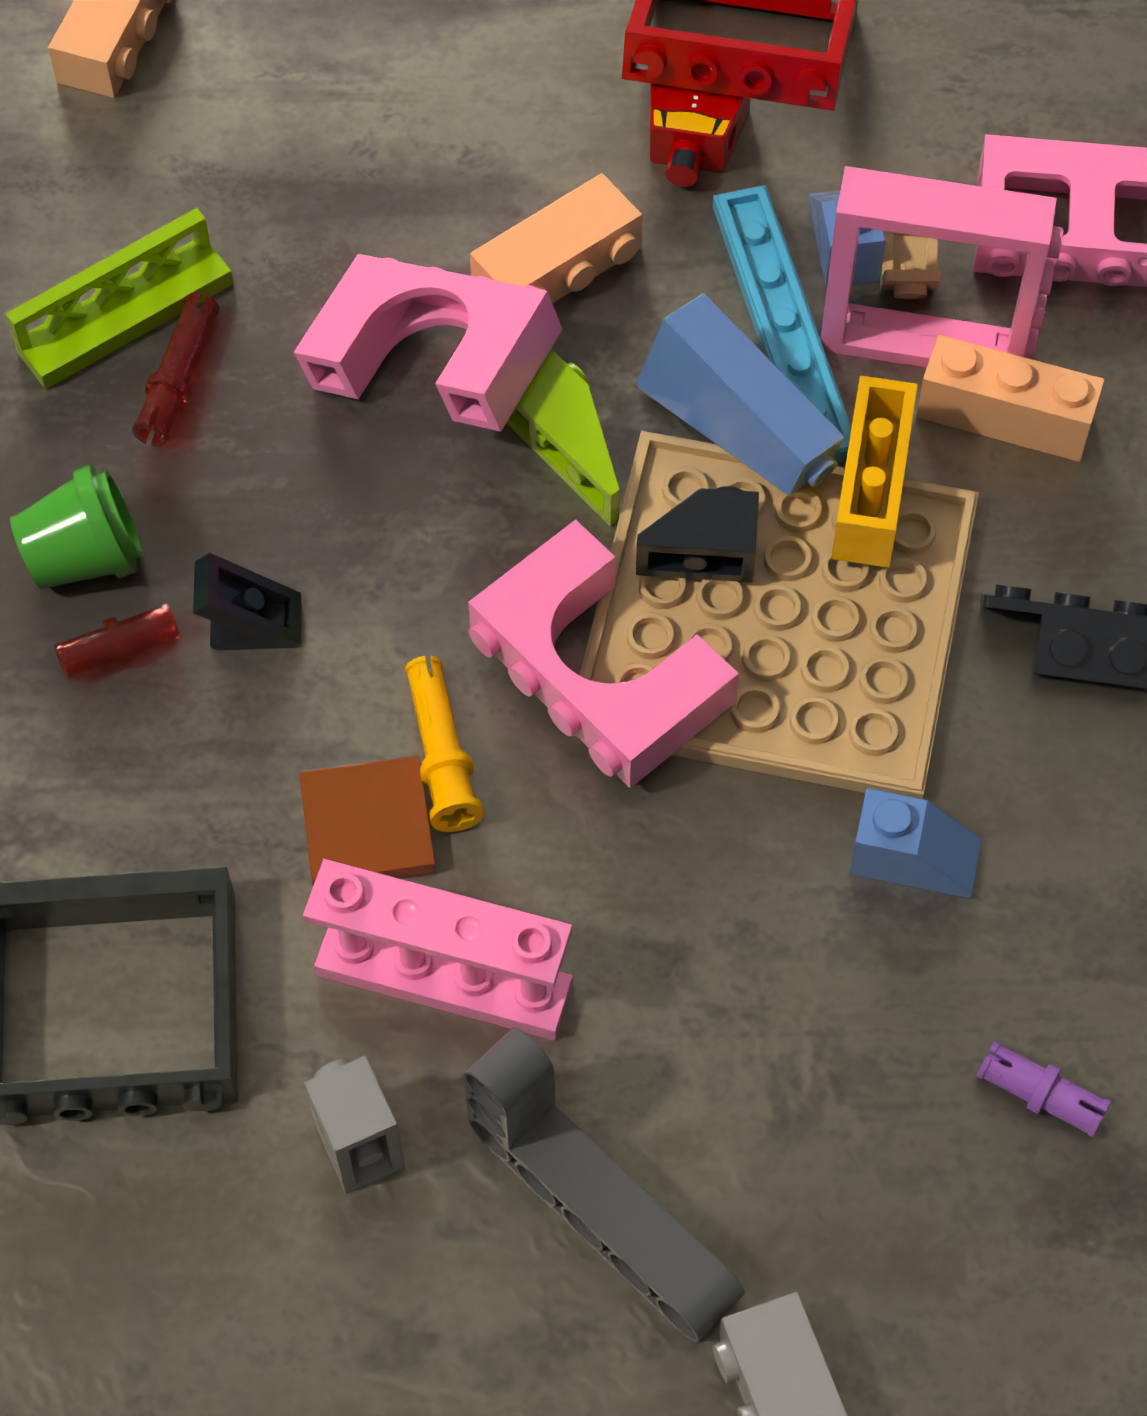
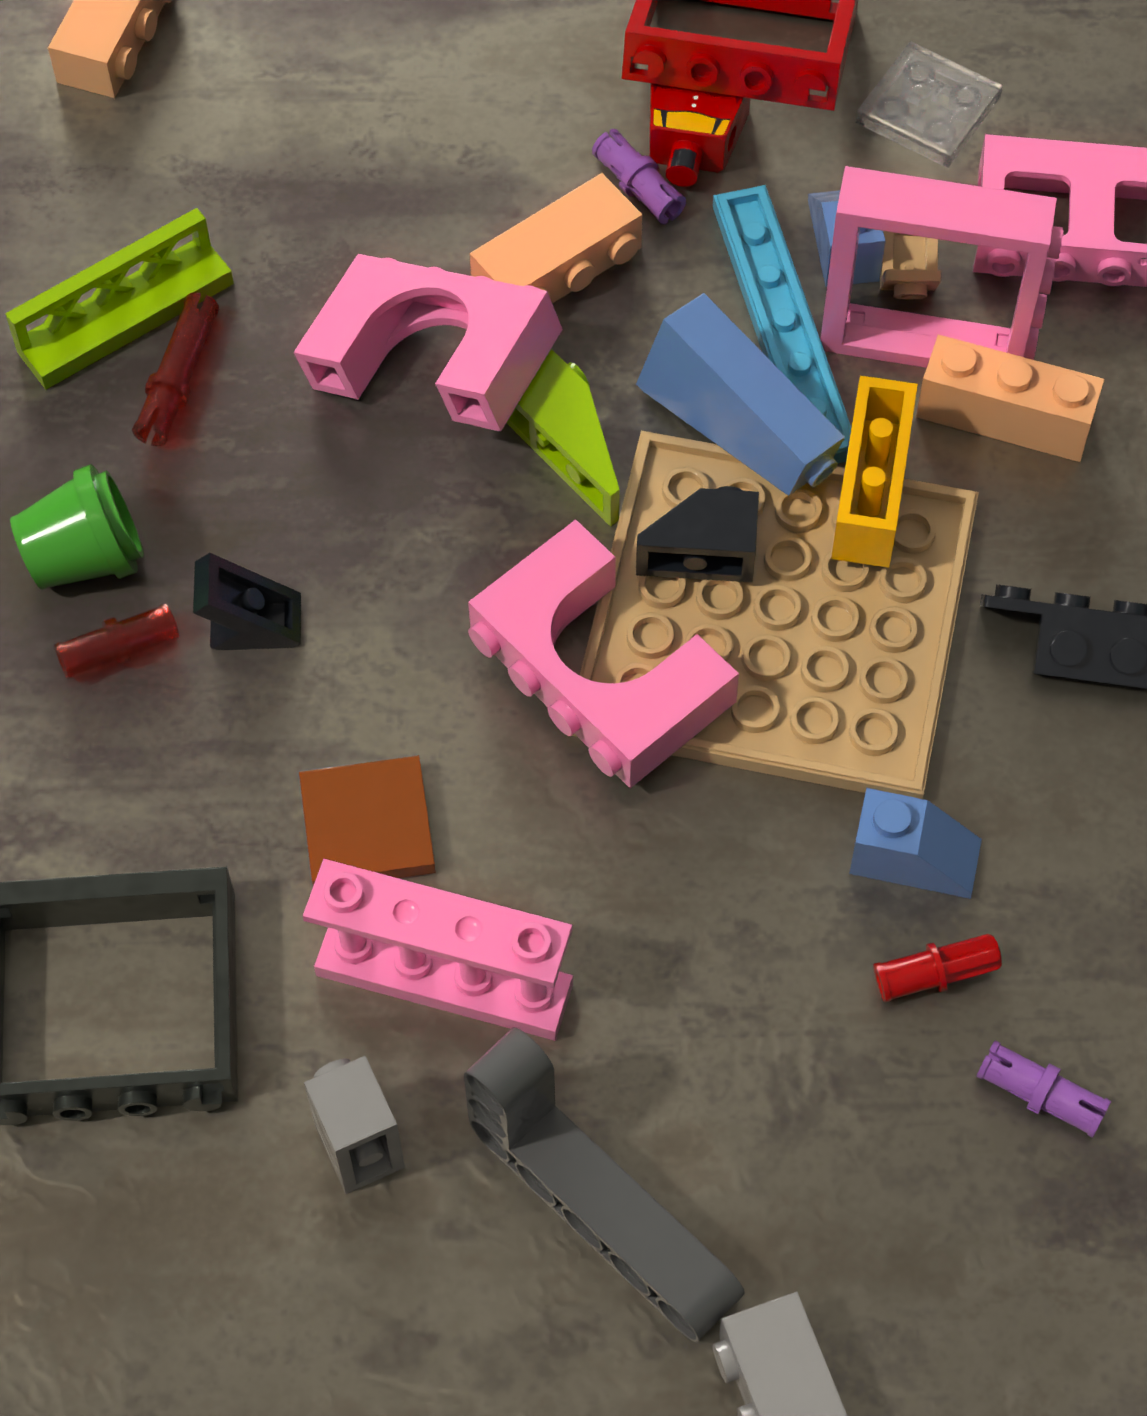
yellow pin [405,656,485,832] -> none
none -> medium lavender pin [592,129,686,224]
none -> clear tile [856,41,1003,168]
none -> red axle [873,934,1002,1003]

